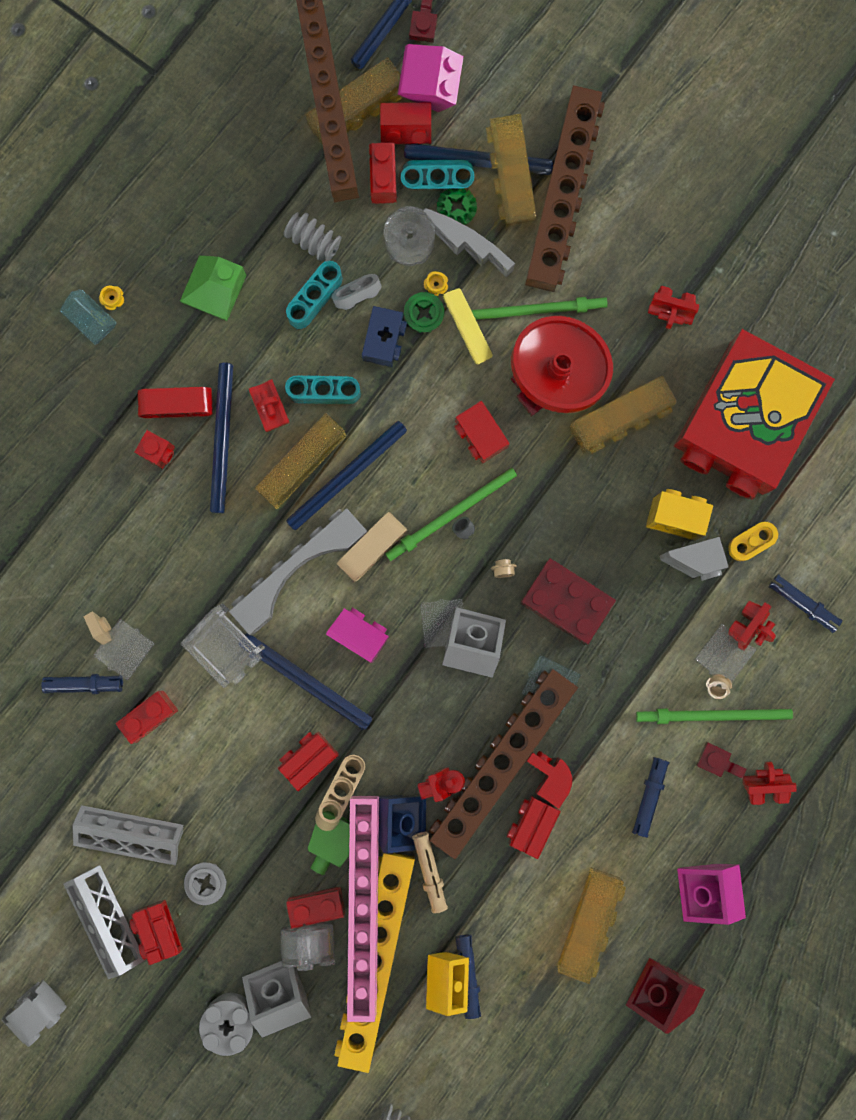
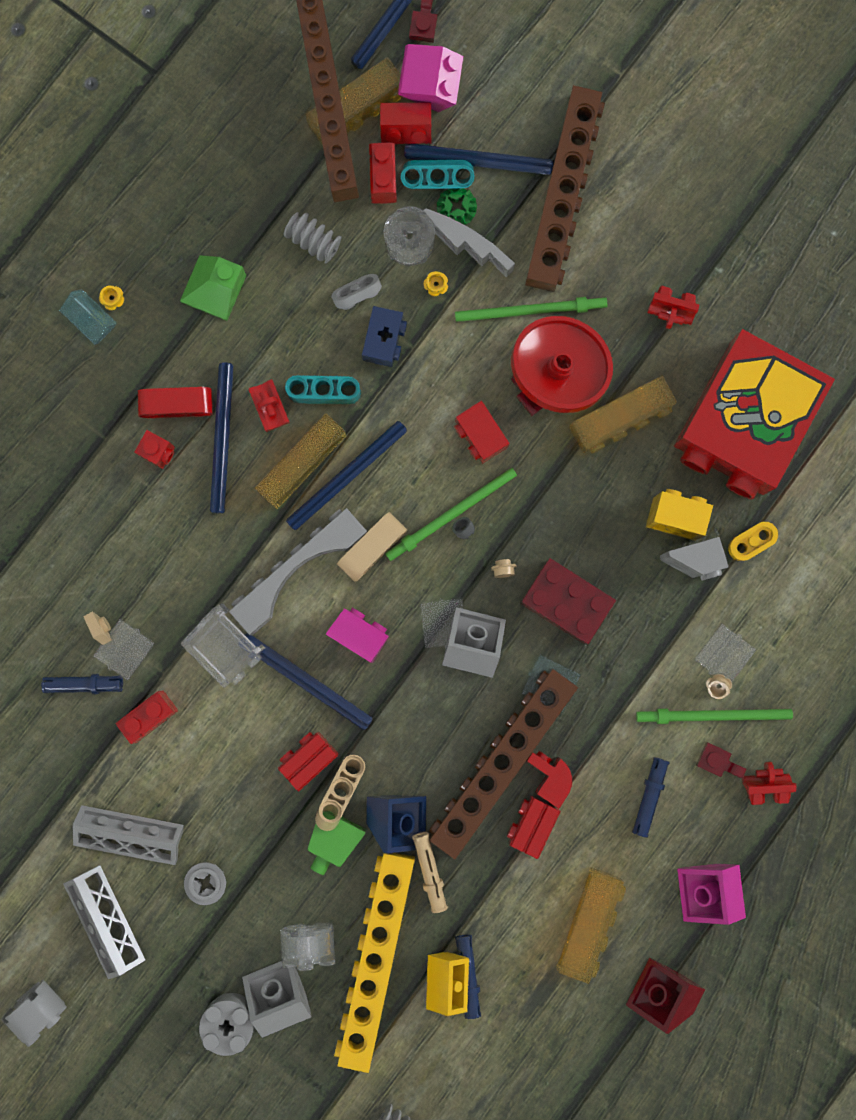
red brick [130,900,183,965] -> none
teal beam [286,261,343,329] -> none
red brick [286,886,345,929] -> none
bright pink brick [347,796,379,1022] -> none
green gear [404,292,444,333] -> none
red hips [418,767,465,802] -> none
light yellow slope [443,288,493,365] -> none
clear yellow brick [486,114,537,226] -> none
red hips [728,601,776,651] -> none
dark blue pin [768,574,843,633] -> none

